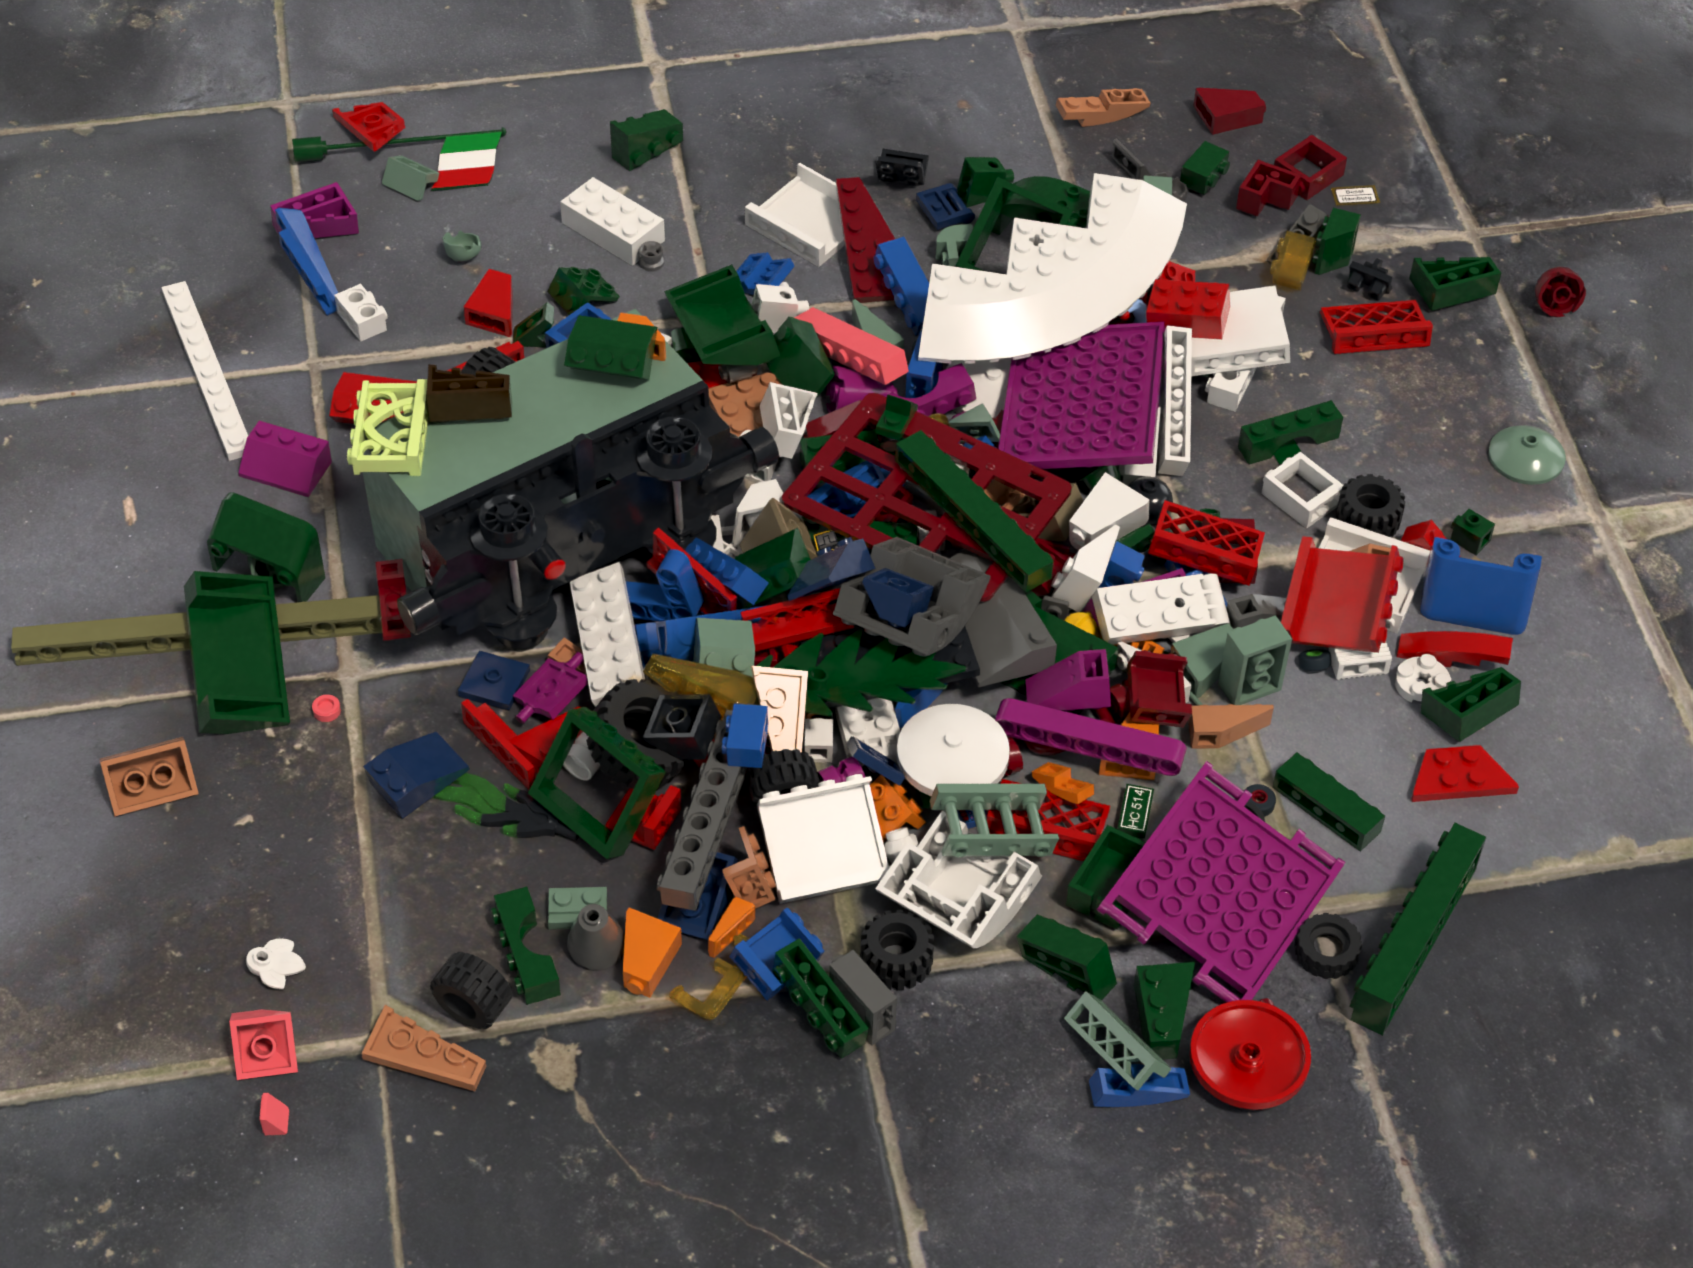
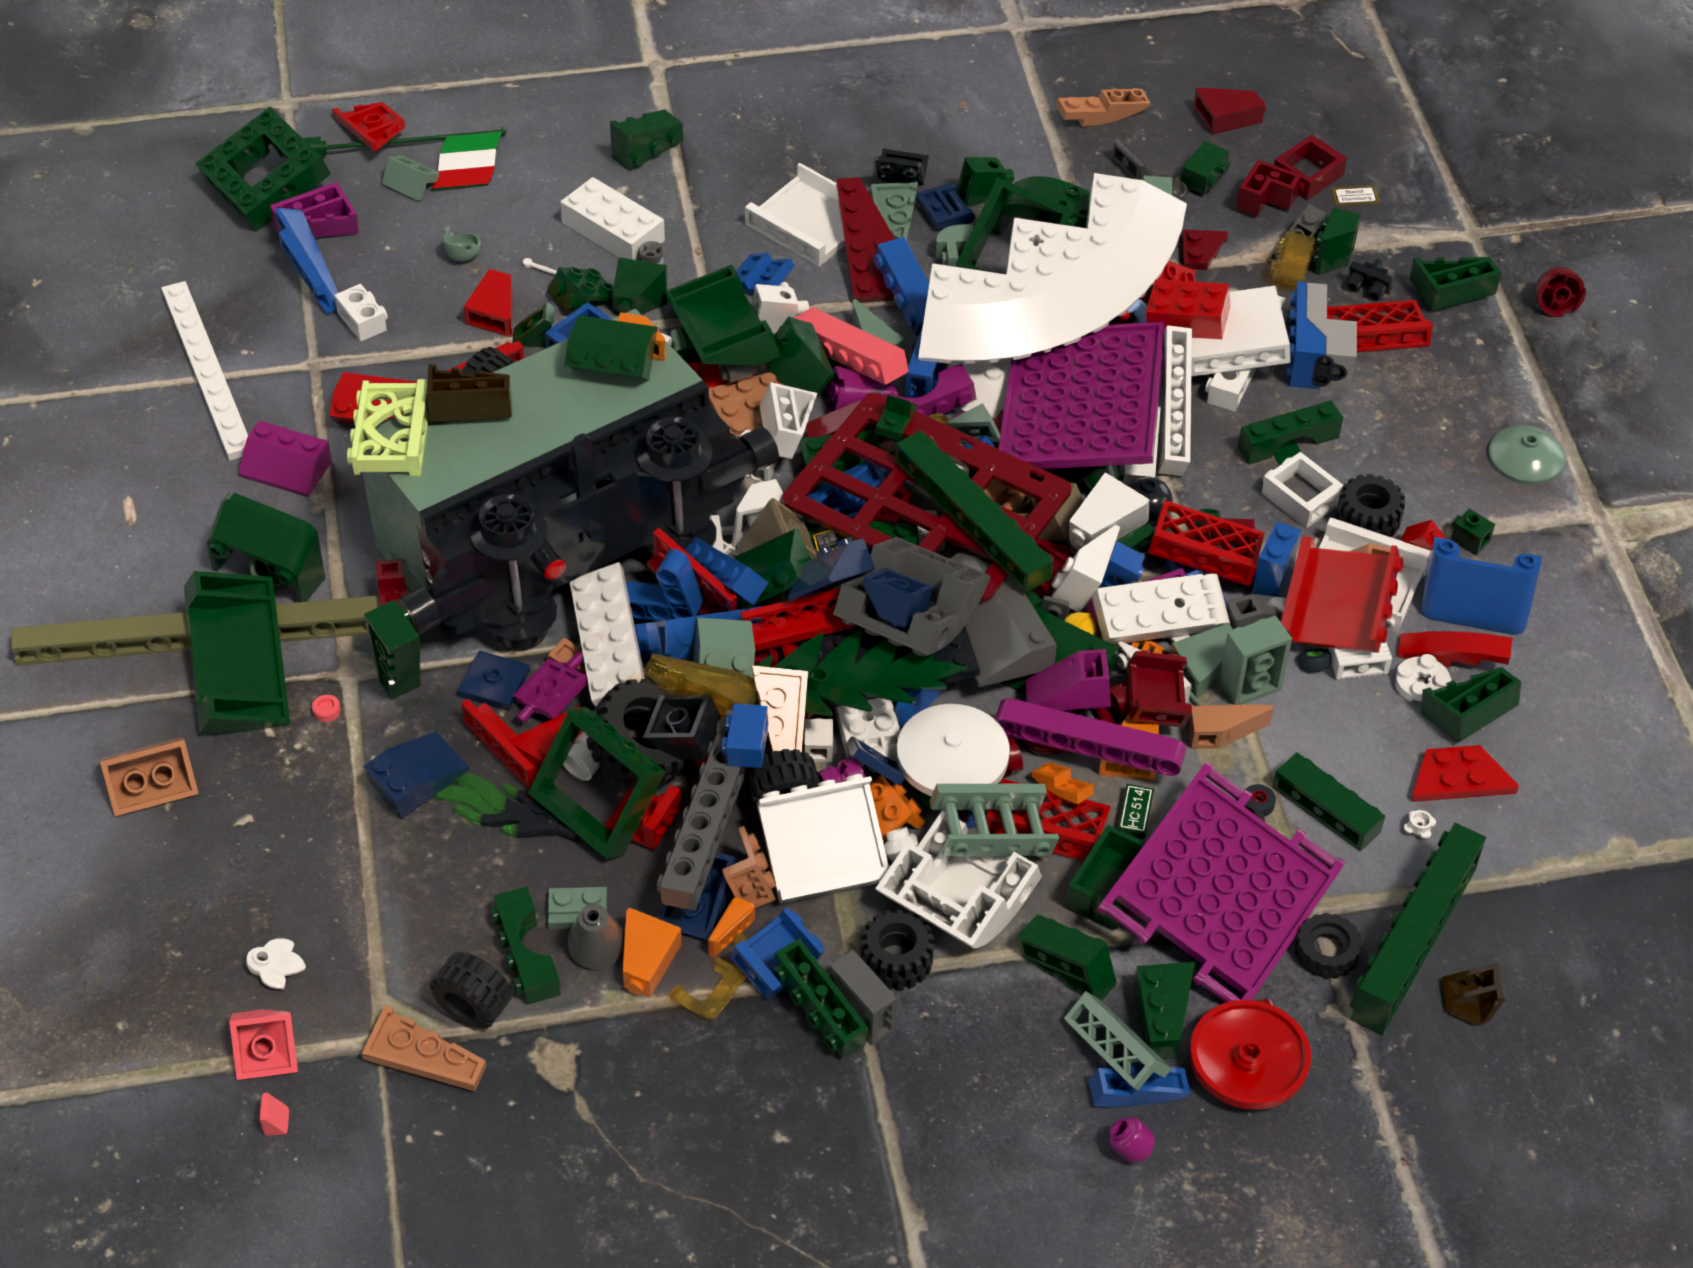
none -> dark green brick [195,107,331,231]
none -> dark green wedge [364,600,421,700]
none -> white hinge [523,258,557,275]
none -> dark green slope [612,257,668,315]
none -> sand green wing [871,182,918,241]
none -> magenta head [1109,1117,1155,1163]
none -> dark red wing [1181,229,1228,270]
none -> blue brick [1252,521,1302,597]
none -> piece [1285,282,1357,392]
none -> white plate [1404,810,1436,839]
none -> dark brown slope [1442,963,1505,1025]

